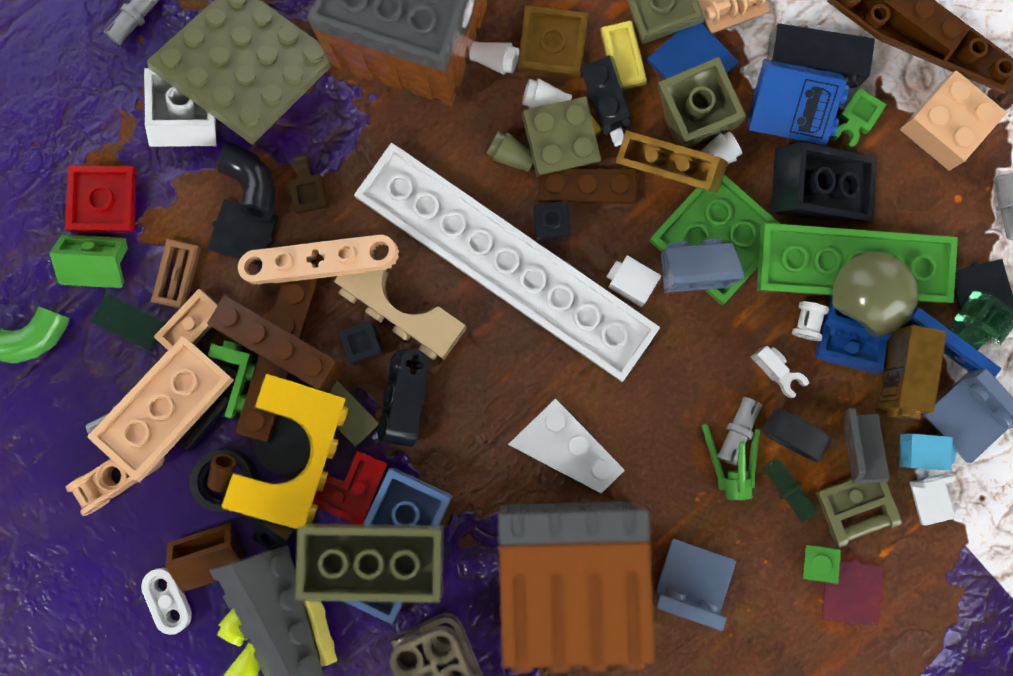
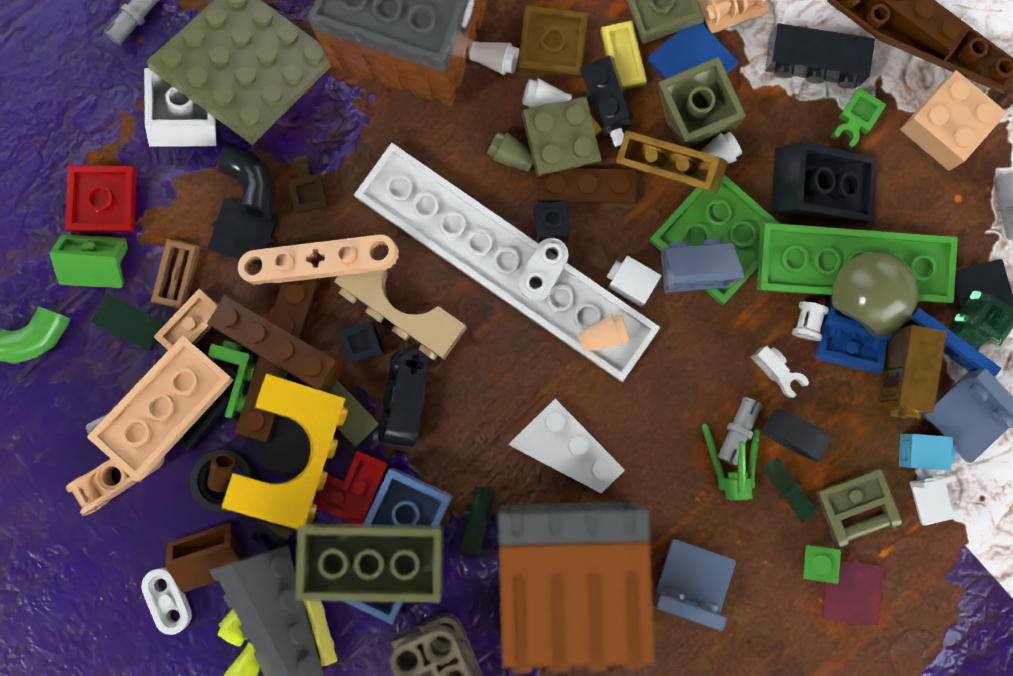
blue brick [746,59,849,146] -> none
dark grey panel [842,408,890,484] -> none
none -> clear green axle [461,486,496,555]
none -> white plate [519,238,568,301]
none -> light nougat cone [578,315,630,352]

